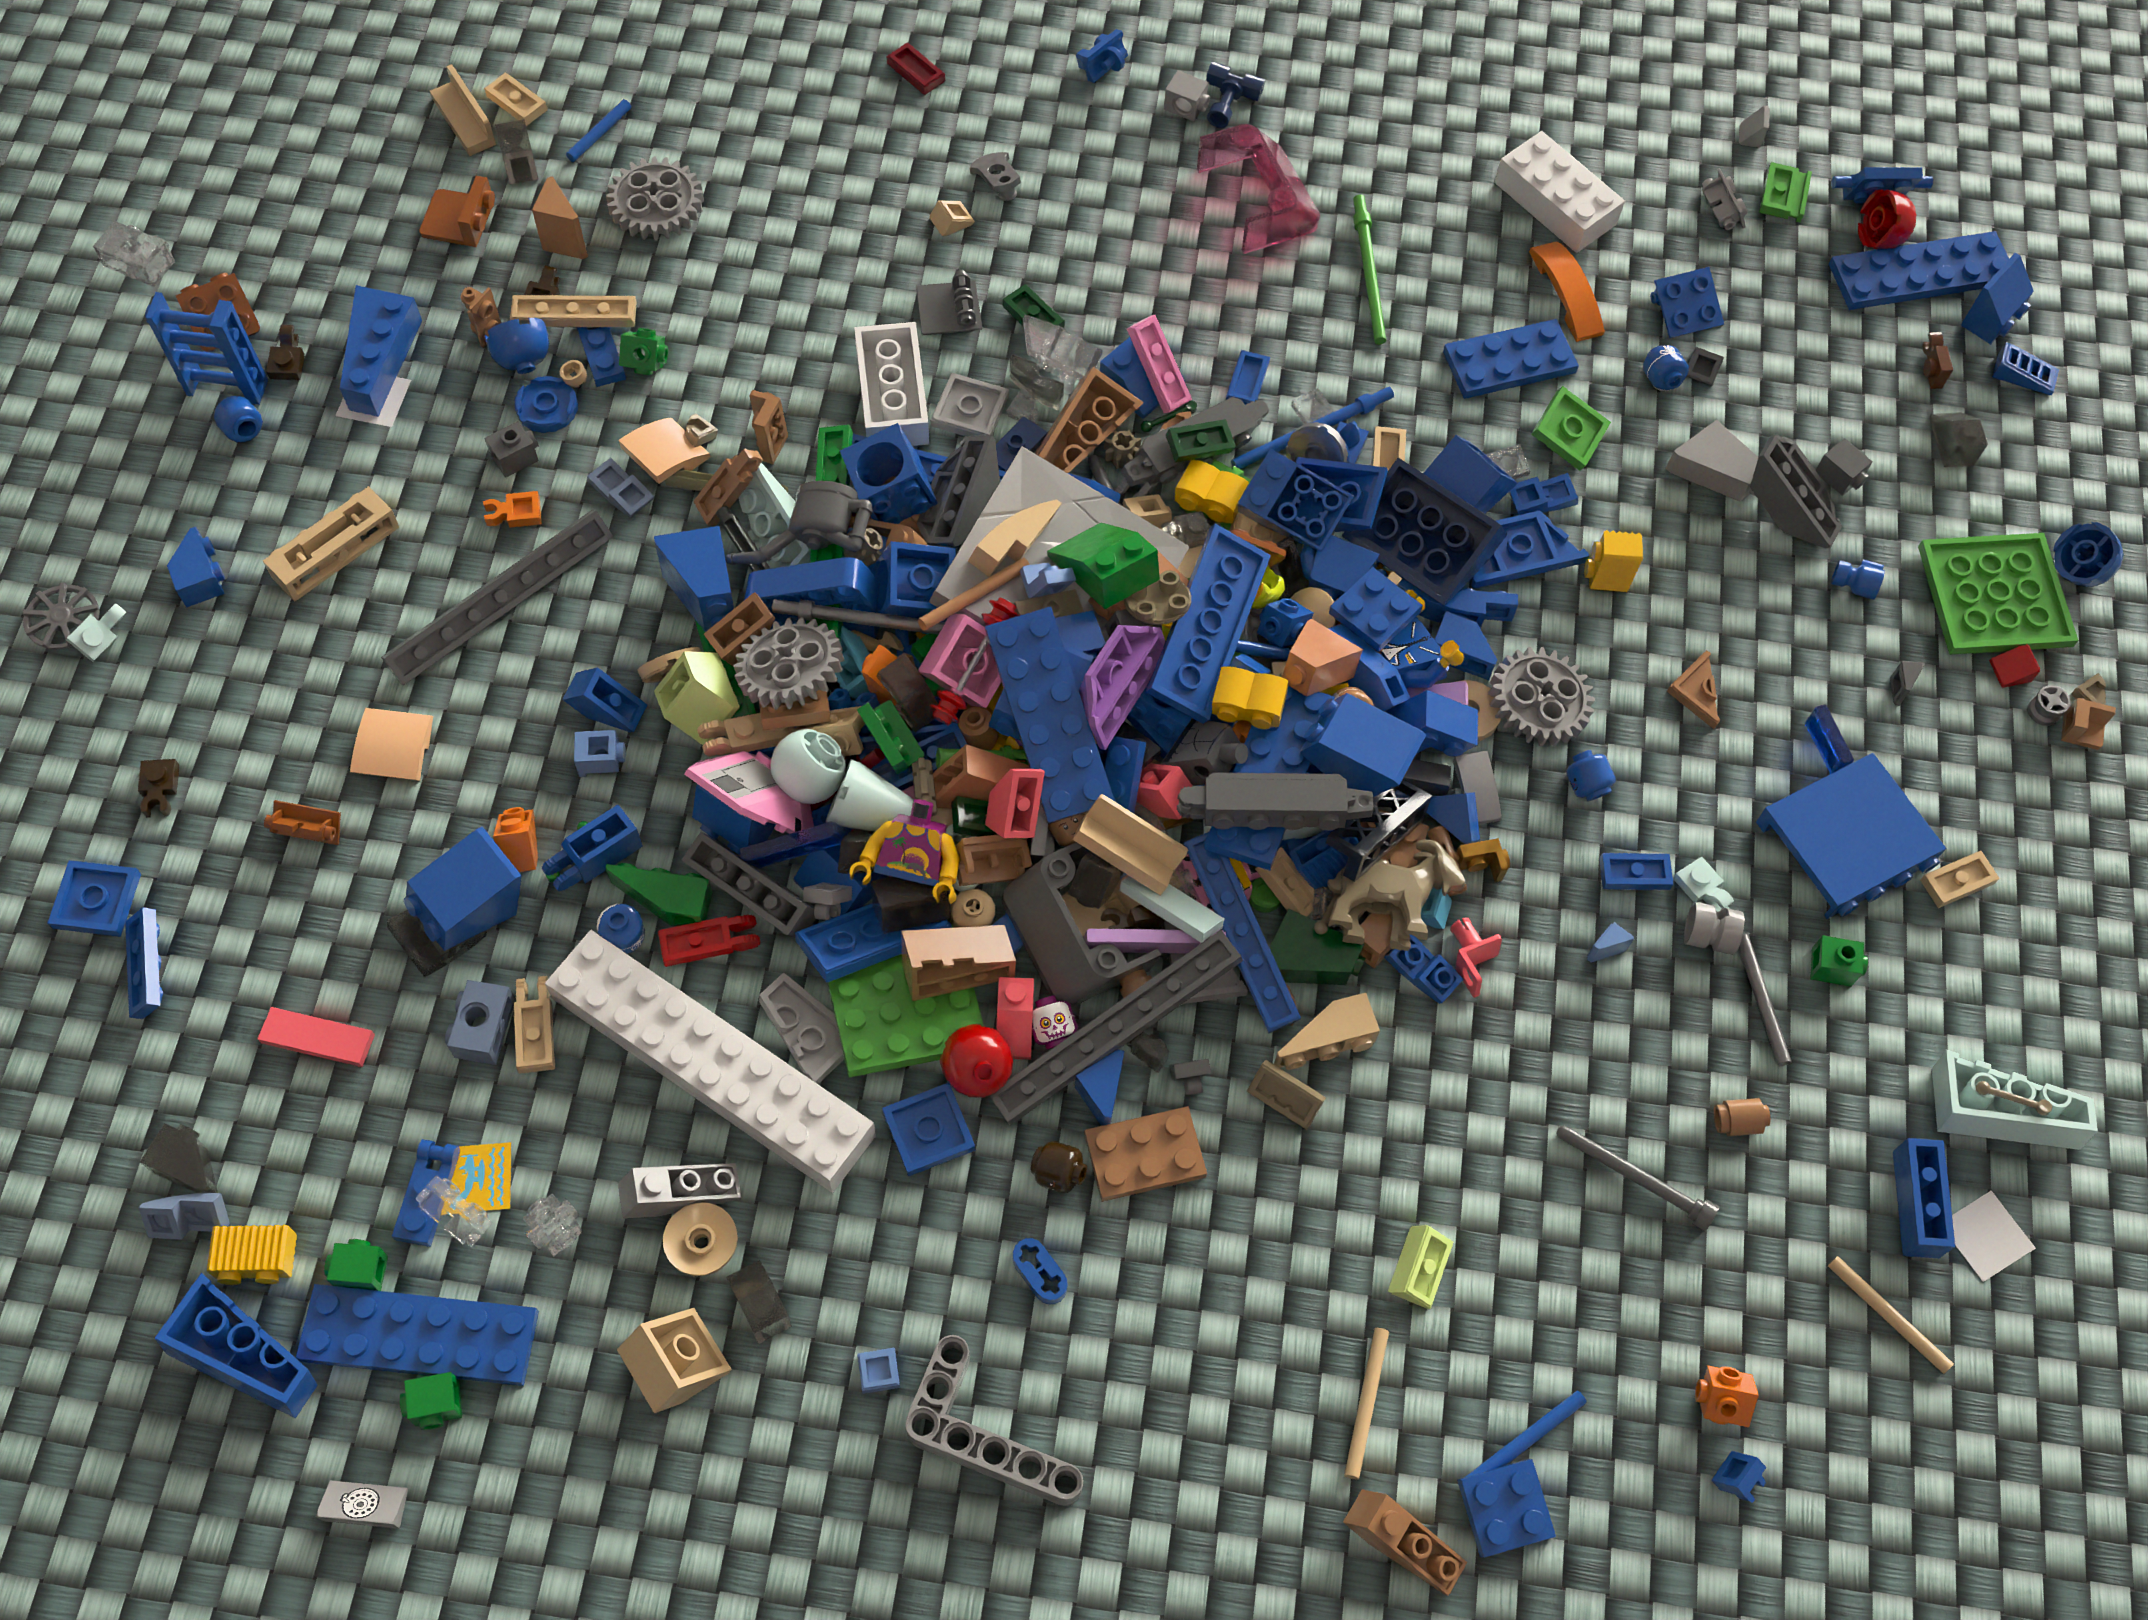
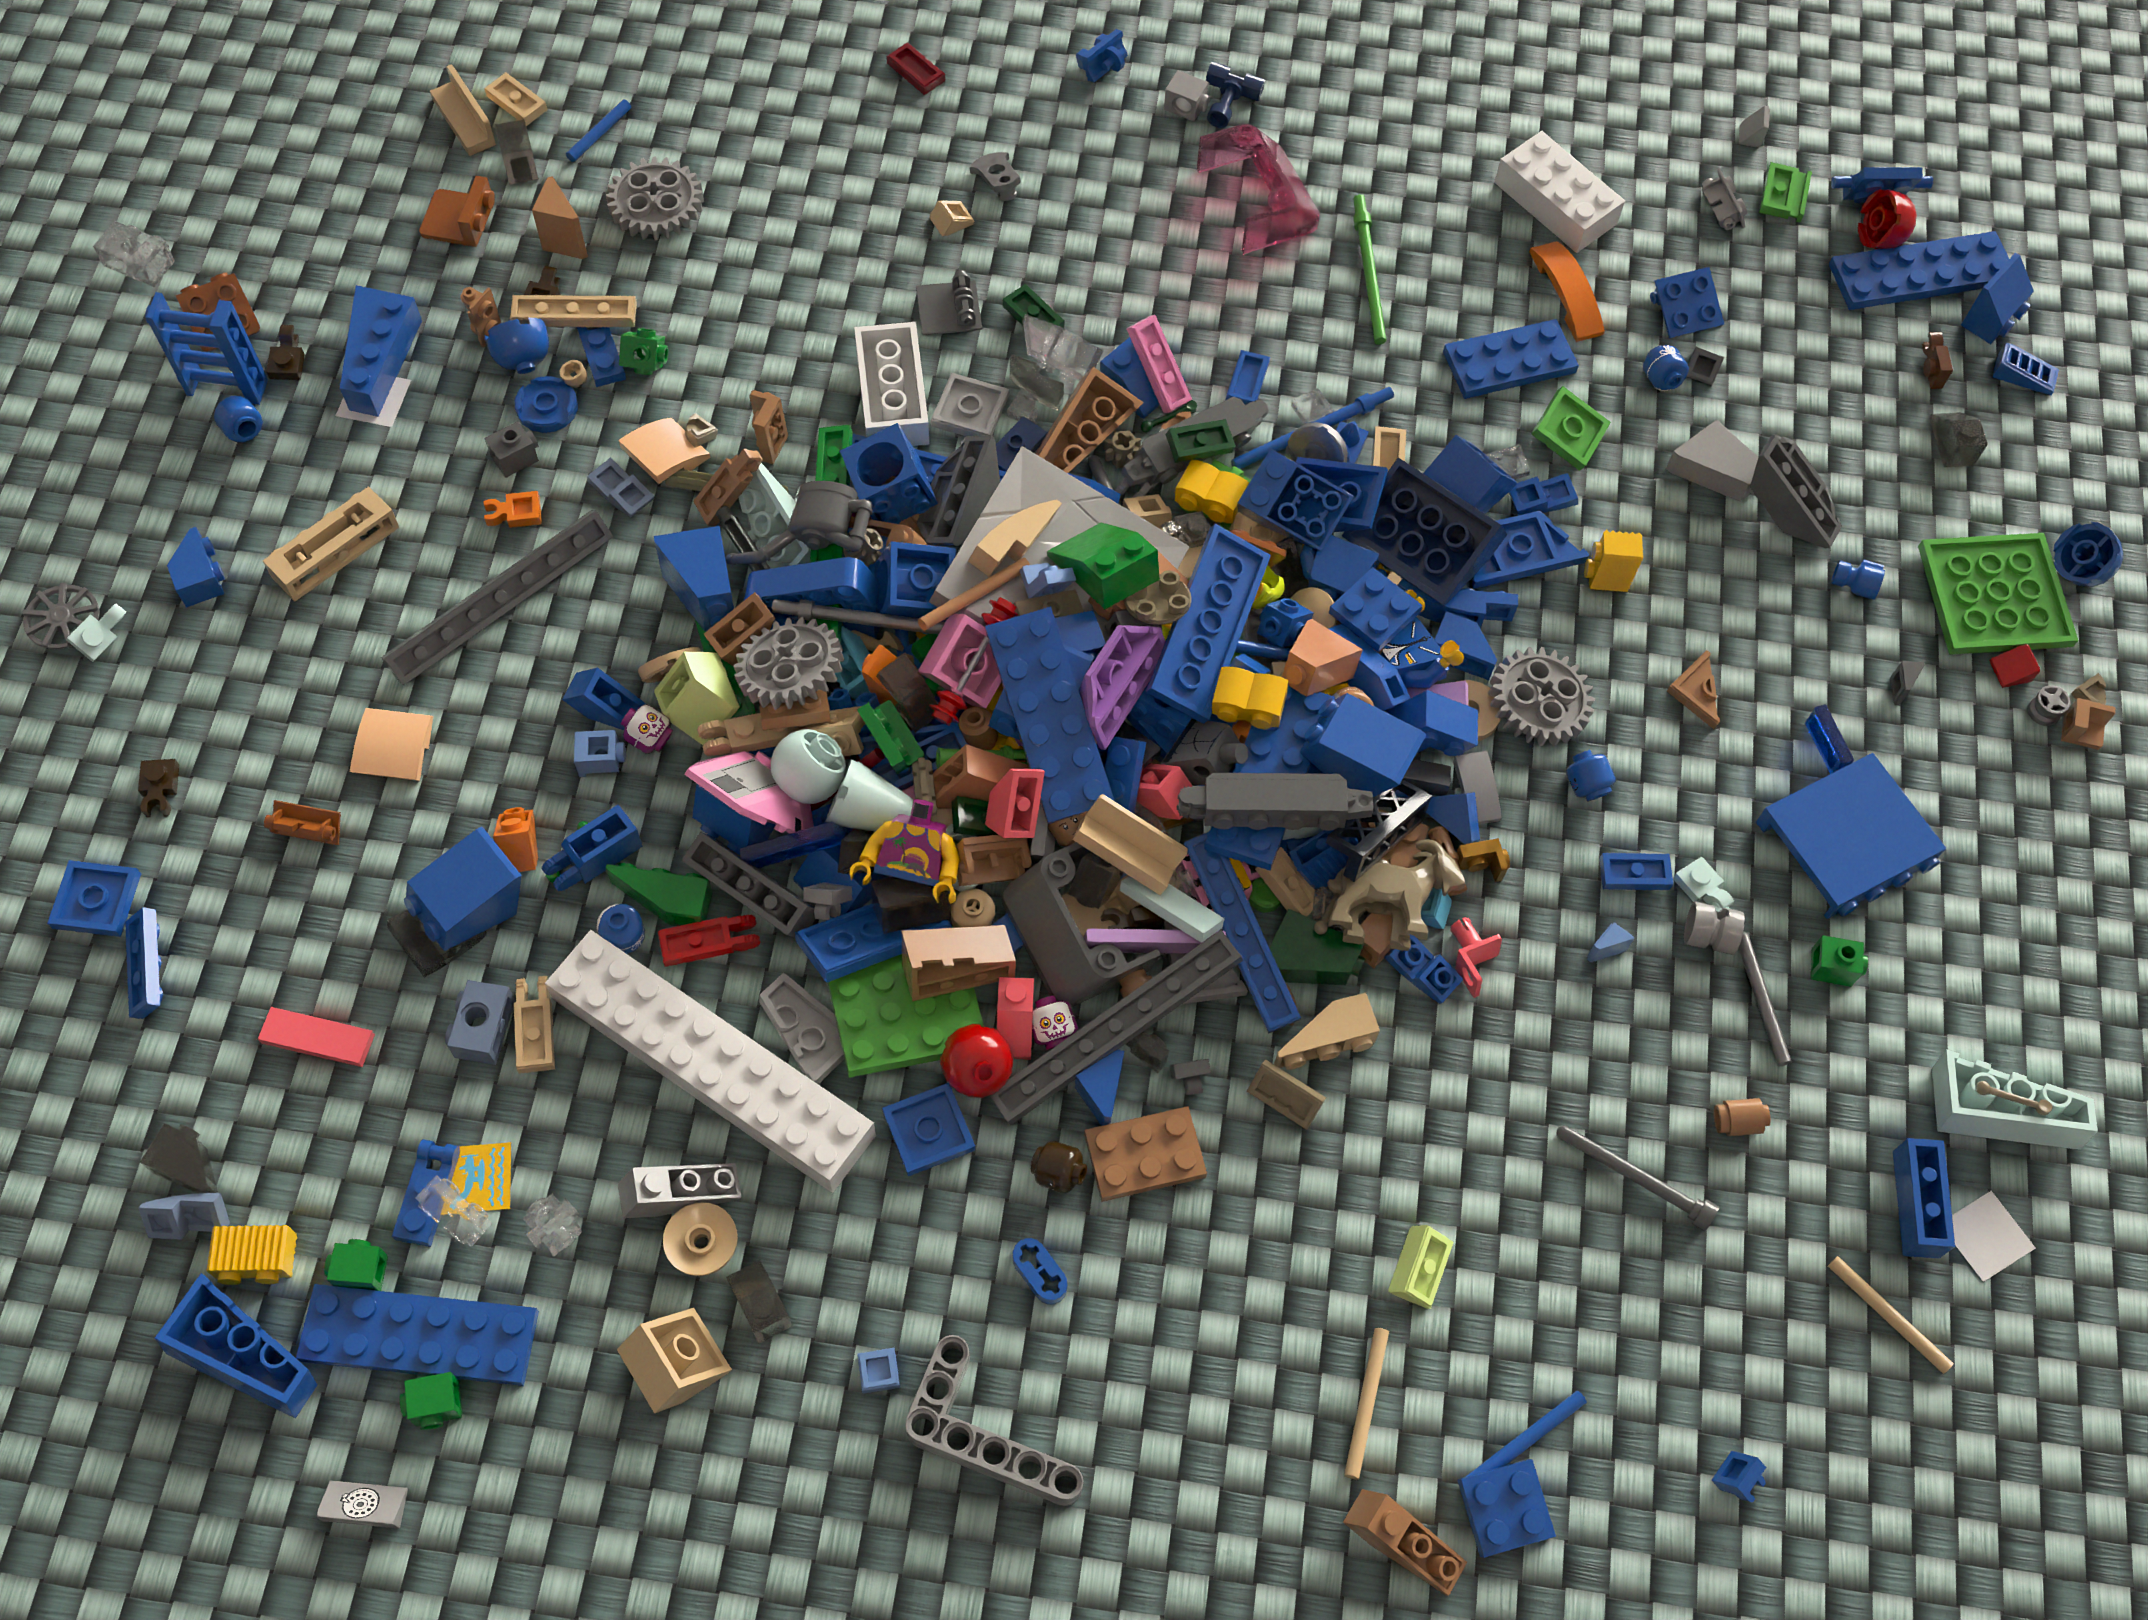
orange brick [1695,1366,1759,1427] -> none
dark grey brick [1816,438,1873,496] -> none
tan plate [1920,851,2000,908] -> none
none -> head [621,704,673,754]

